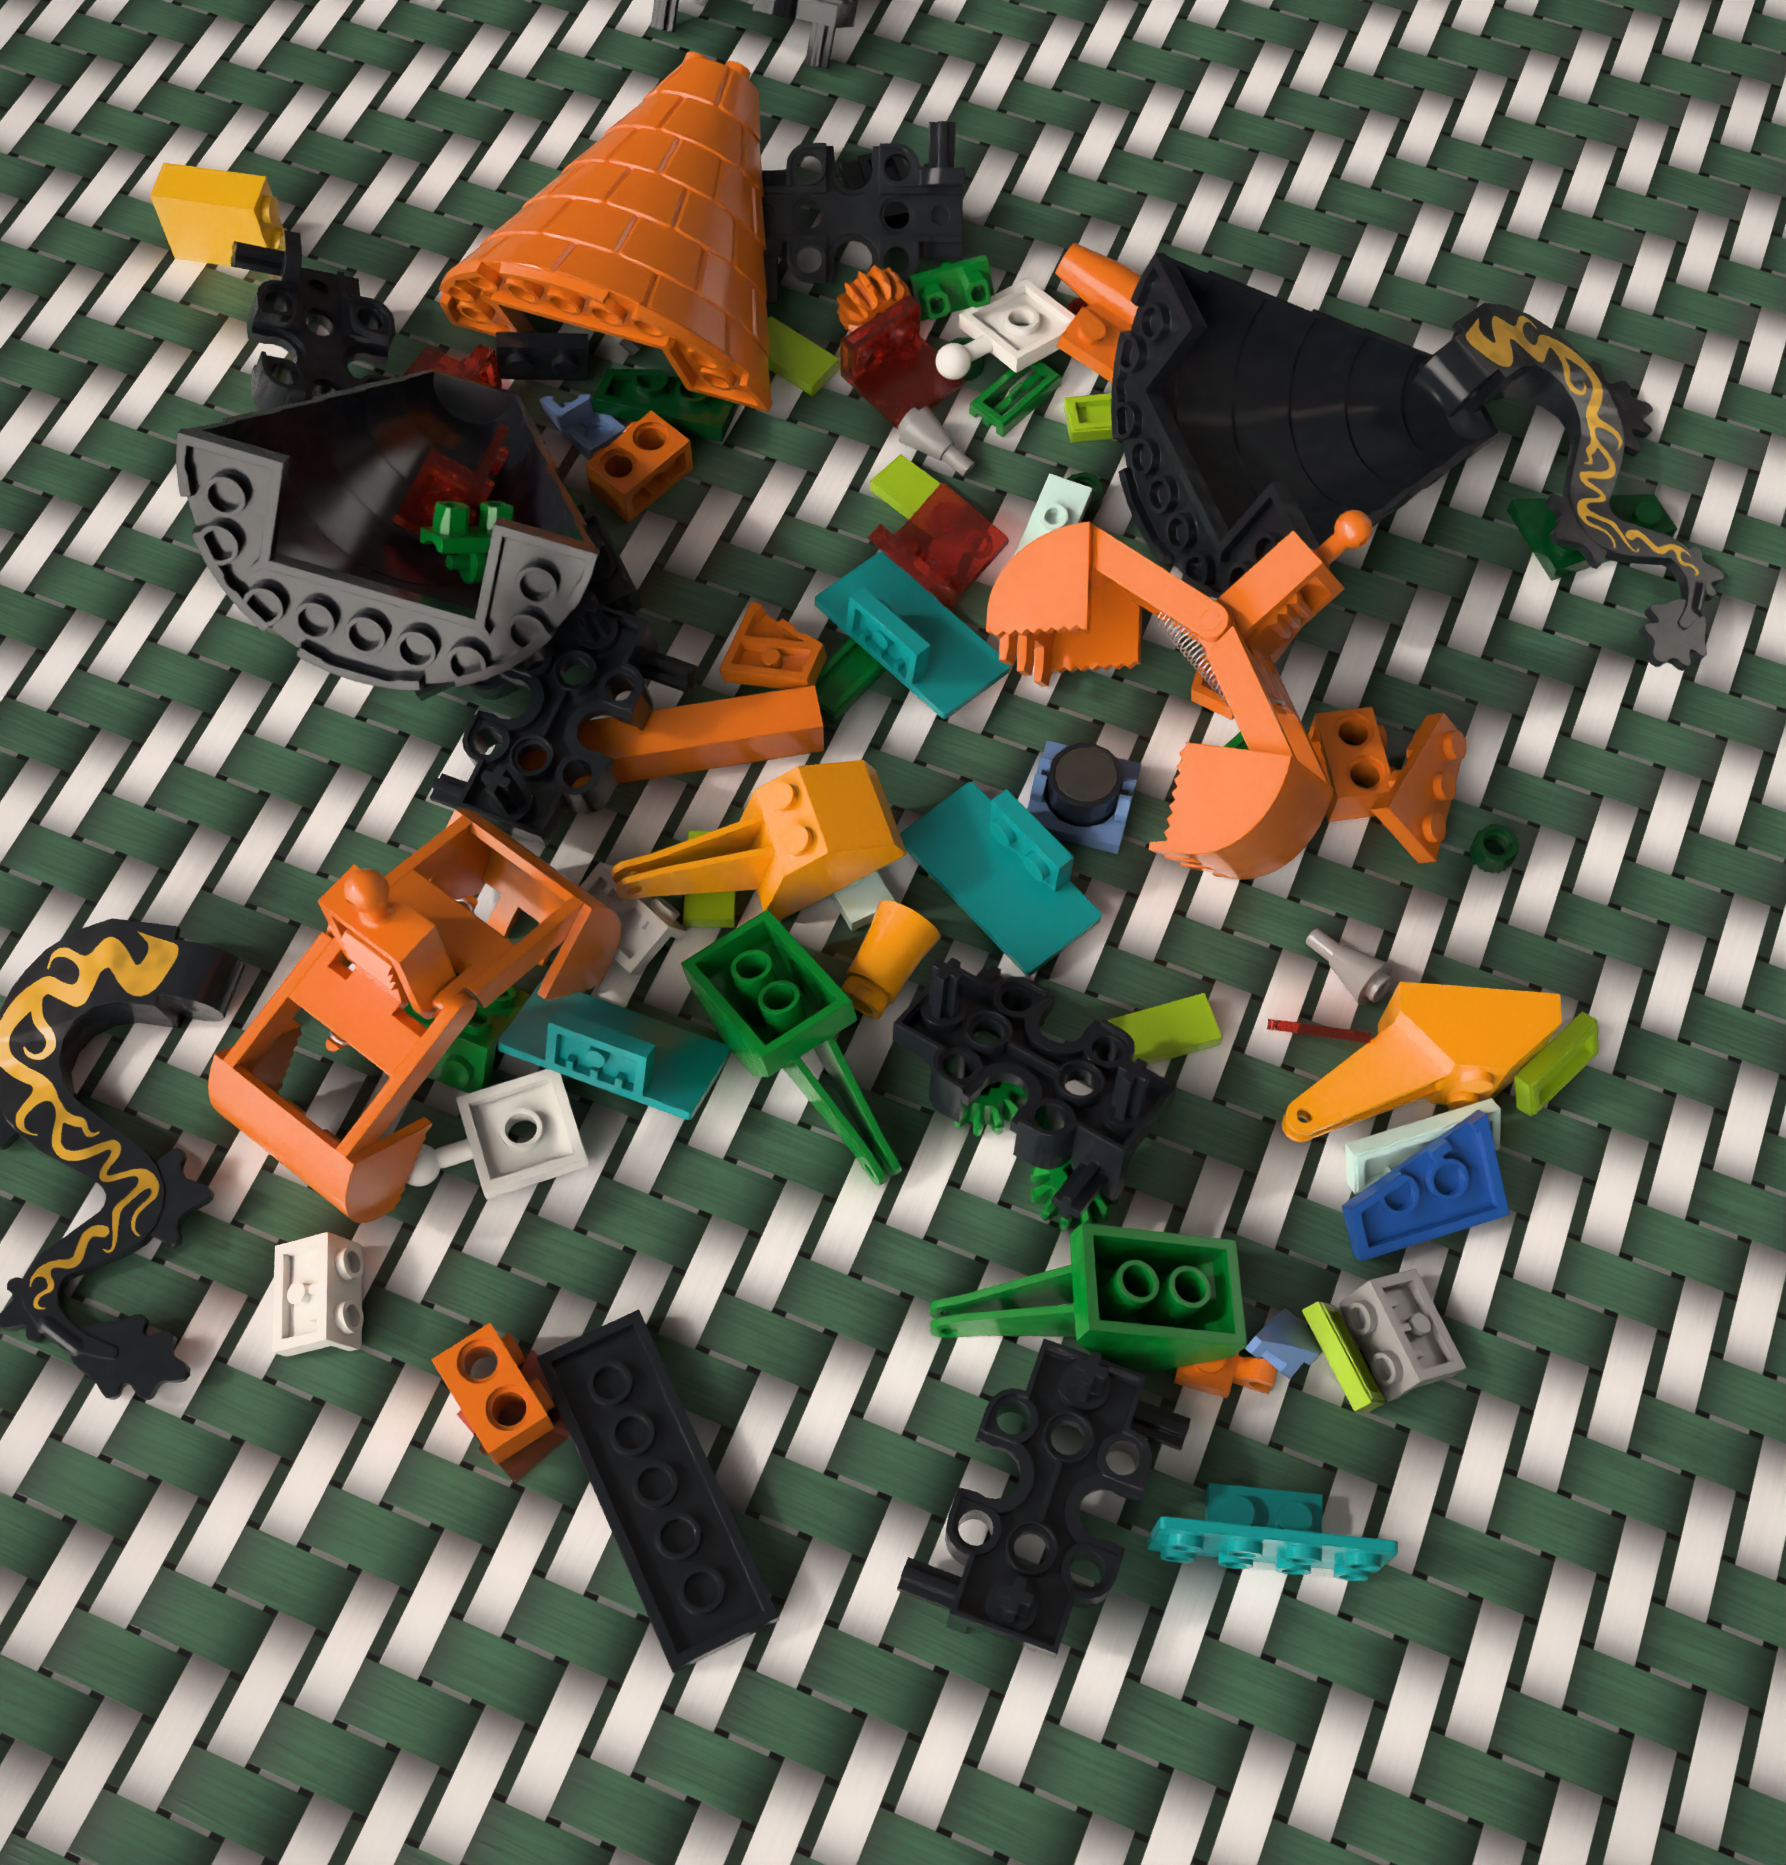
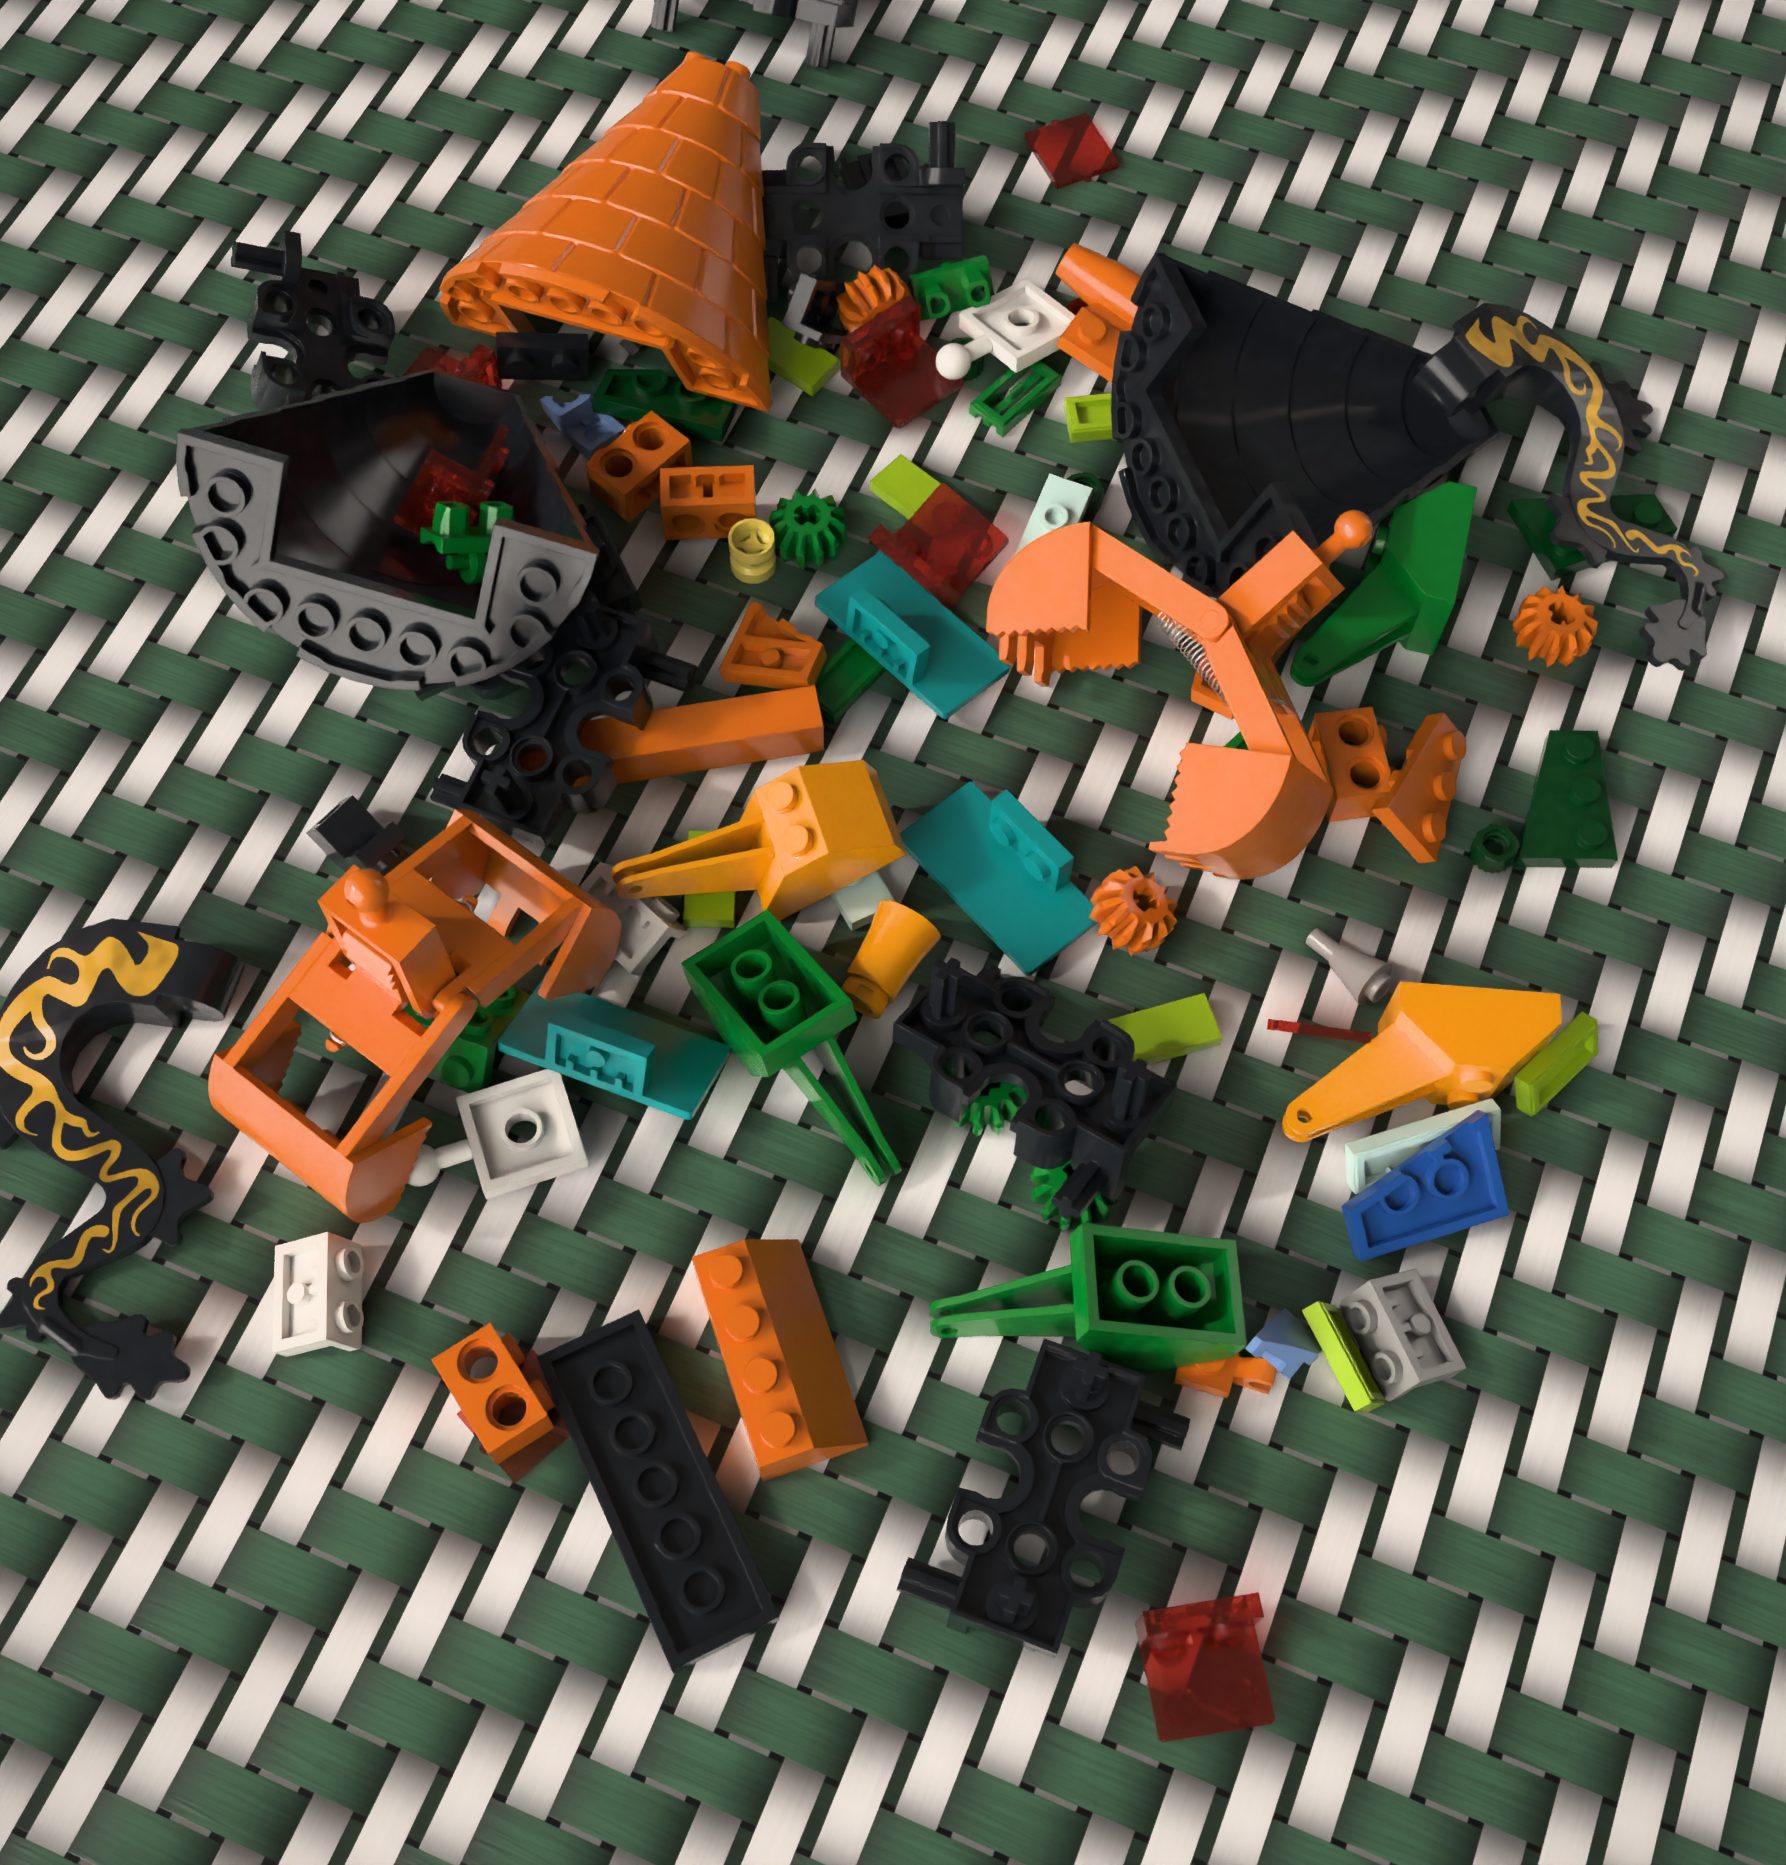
yellow brick [150,163,287,266] -> none
light grey cone [898,406,975,477] -> none
piece [1027,741,1141,854] -> none
teal bracket [1147,1483,1398,1581] -> none
none -> black brick [306,795,408,877]
none -> orange brick [660,465,757,540]
none -> orange slope [692,1239,869,1482]
none -> light yellow wheel [728,518,776,584]
none -> green gear [769,489,847,569]
none -> black bracket [782,273,853,349]
none -> clear red piece [1024,113,1119,189]
none -> orange gear [1089,866,1178,956]
none -> clear red bracket [1135,1592,1275,1743]
none -> green slope [1290,481,1477,687]
none -> orange gear [1512,585,1598,668]
none -> dark green wing [1514,730,1618,868]

